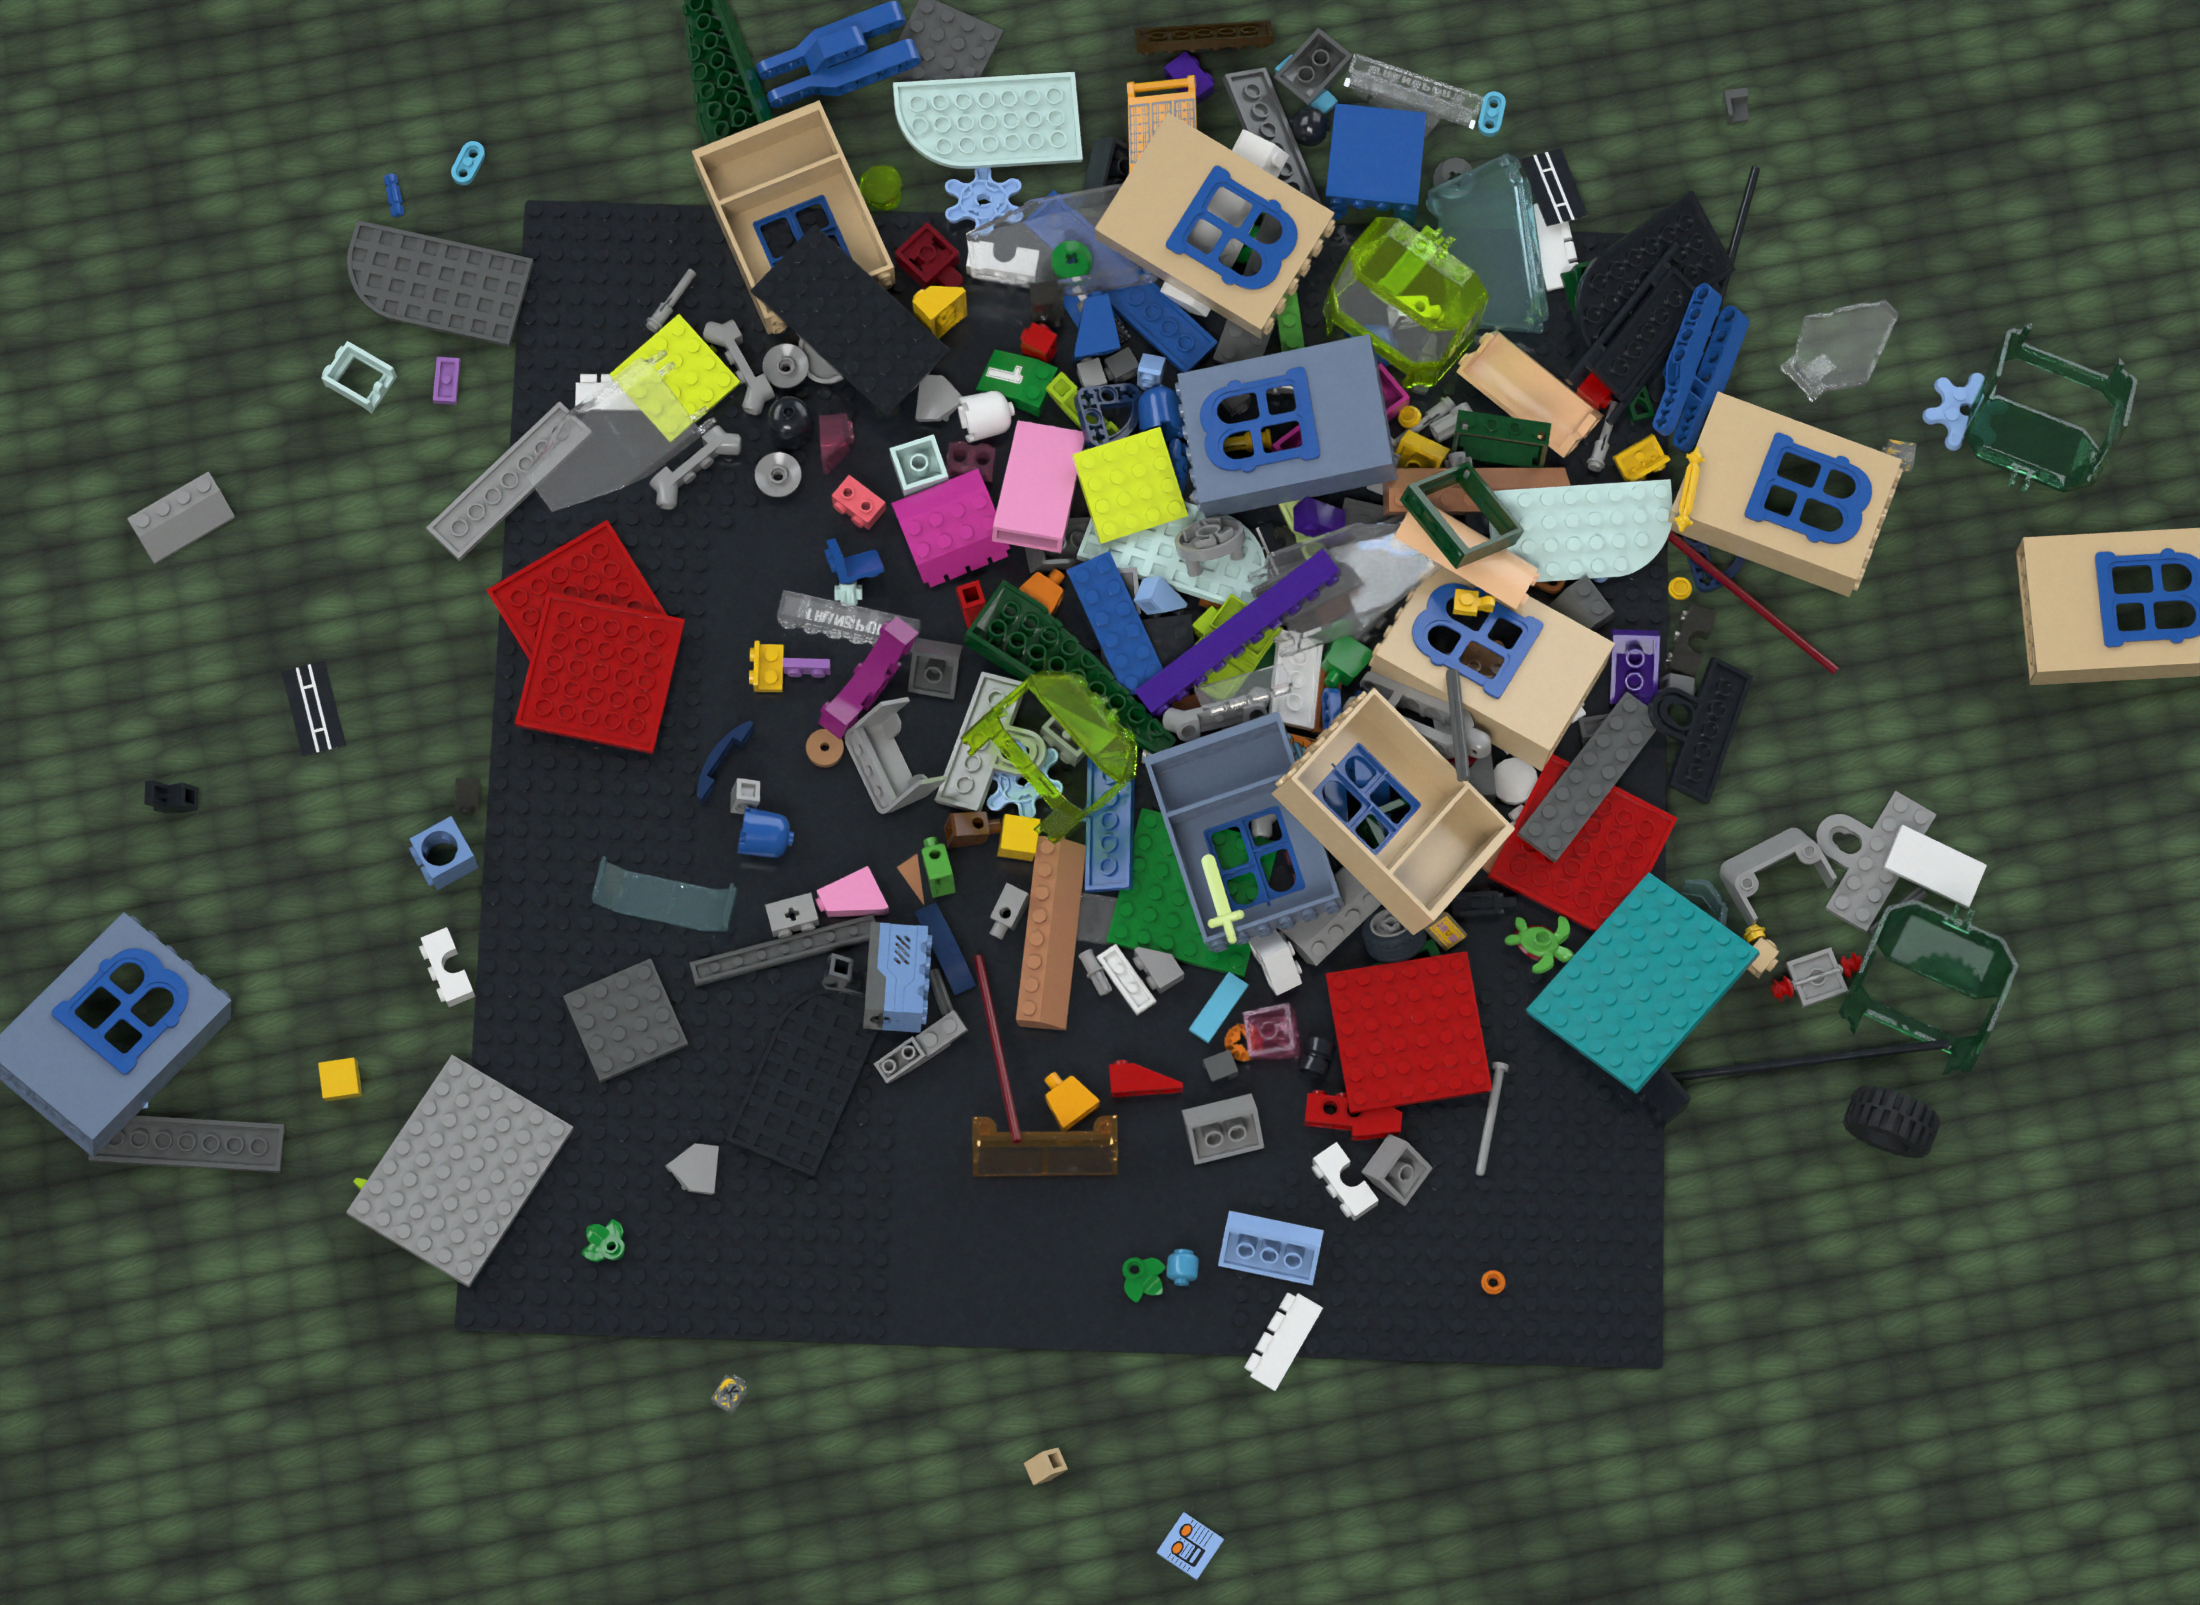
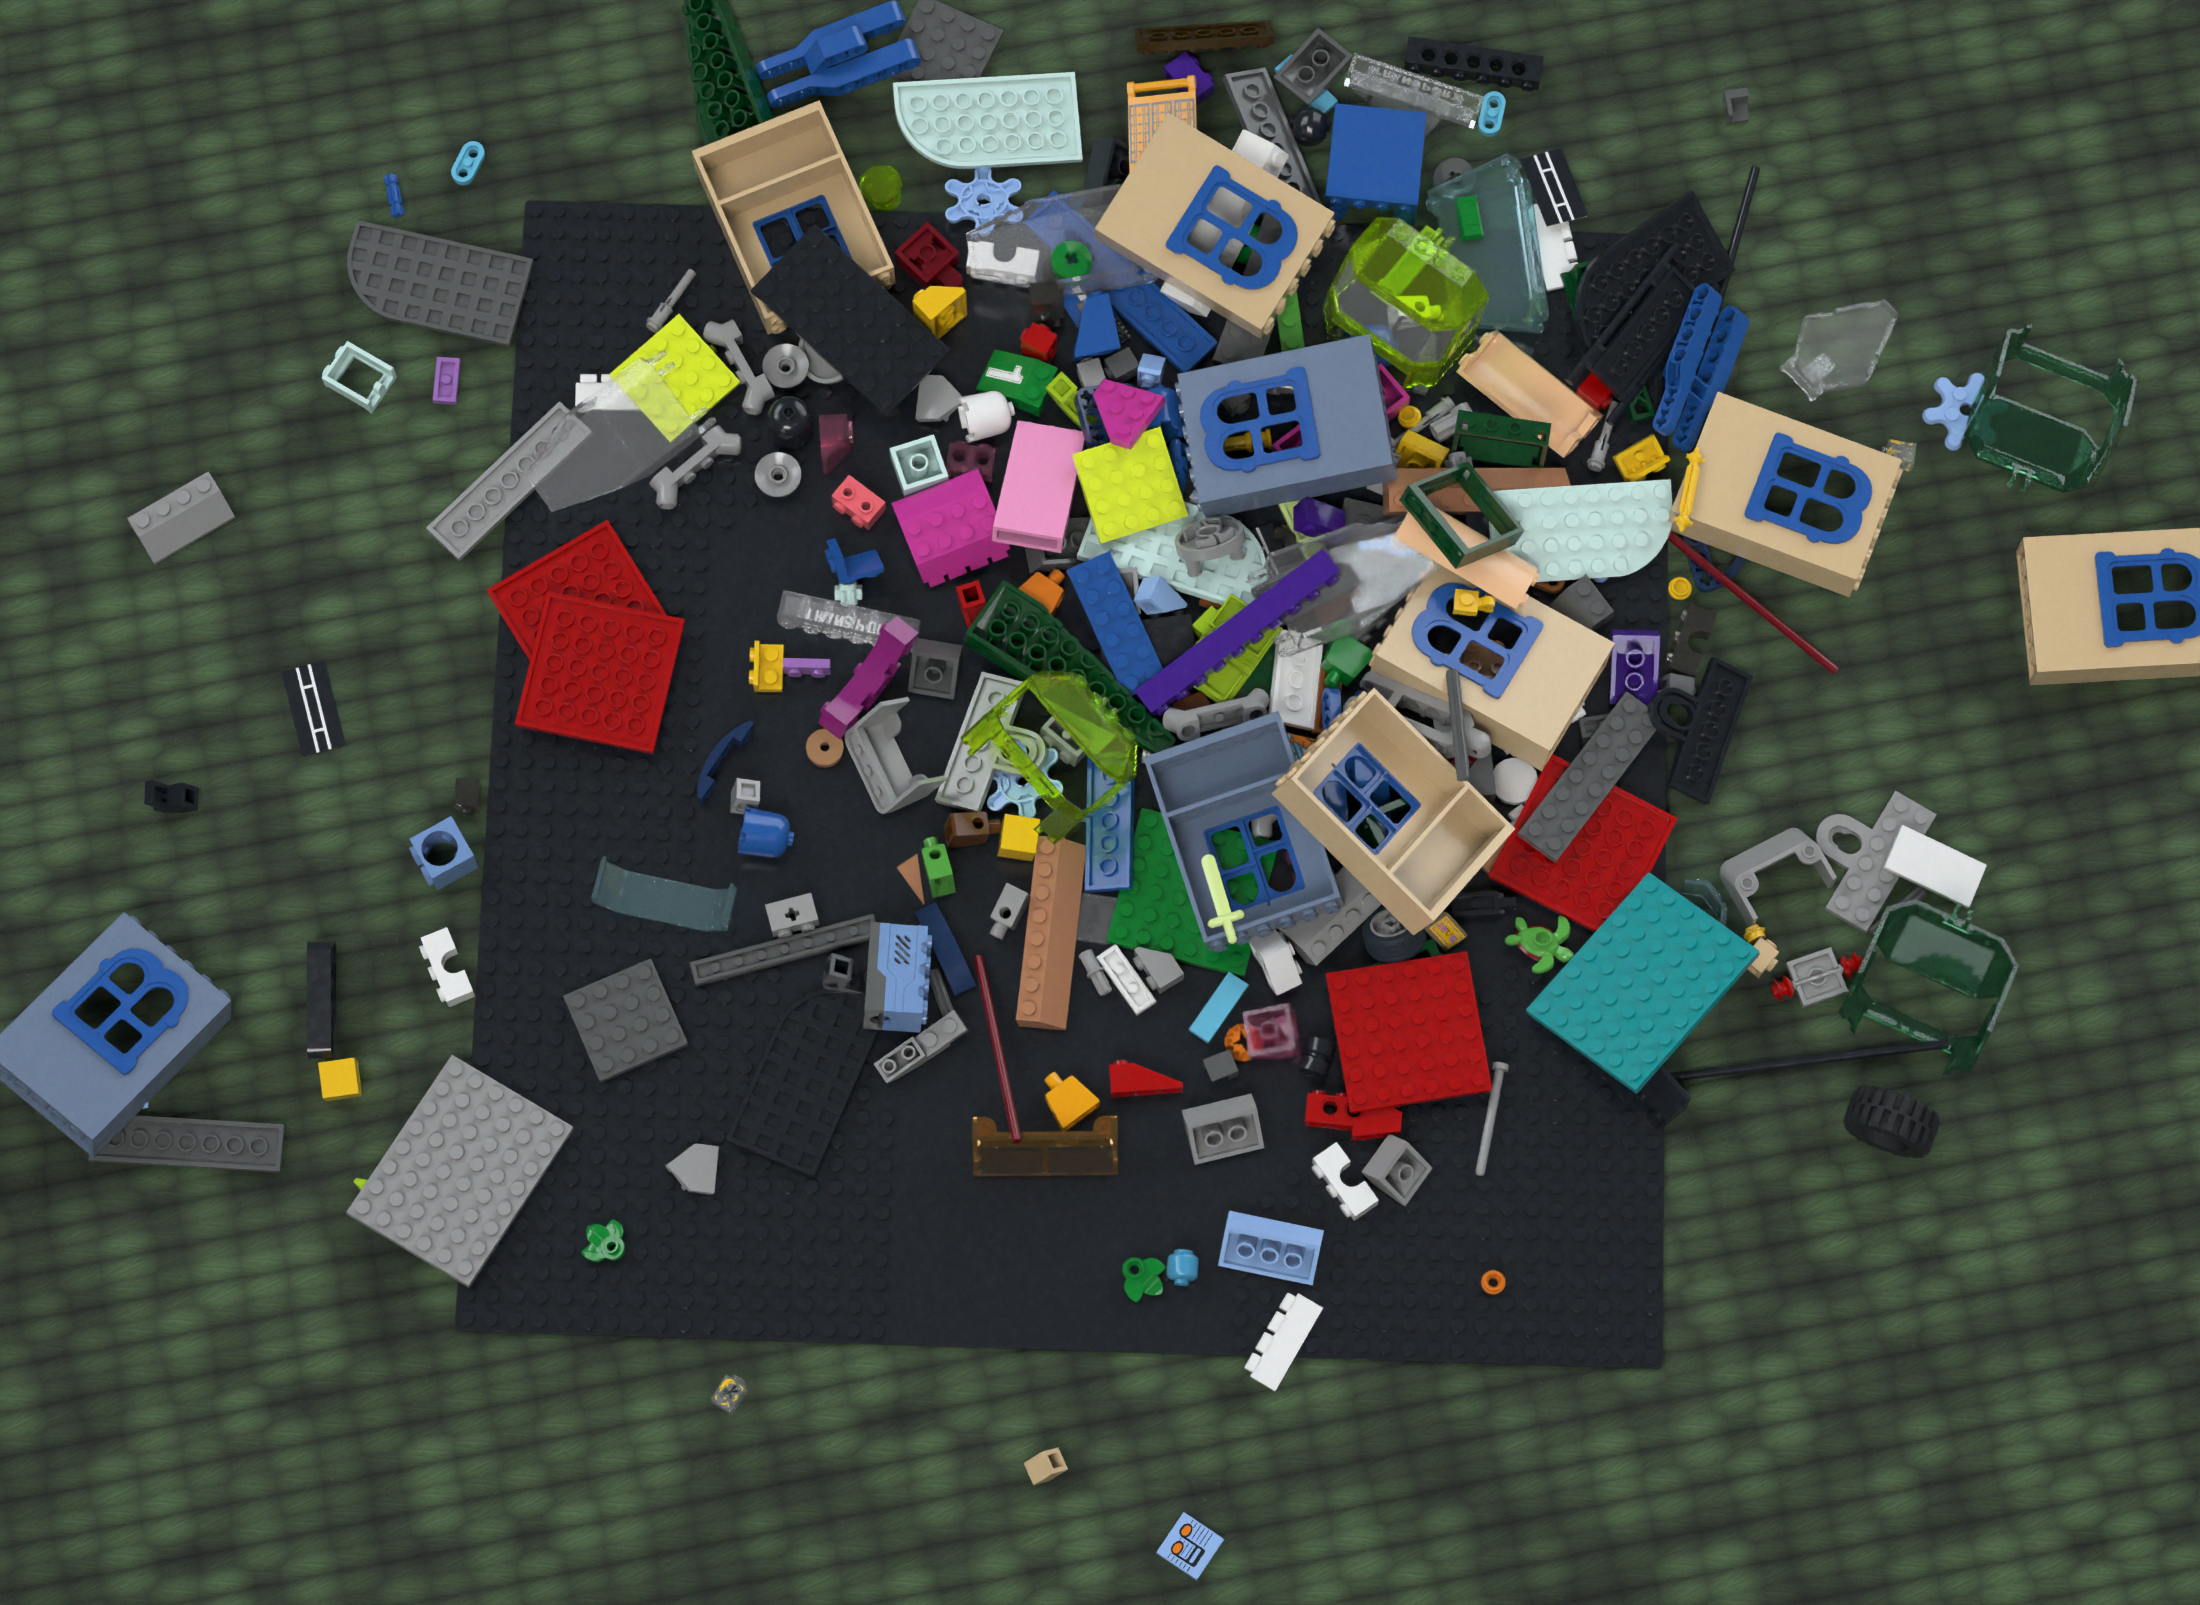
bright pink slope [815,866,889,917] -> none
clear windscreen [1194,663,1293,716] -> none
none -> black beam [307,941,336,1059]
none -> dark pink plate [1093,378,1166,450]
none -> black brick [1403,36,1544,91]
none -> green tile [1454,194,1485,242]

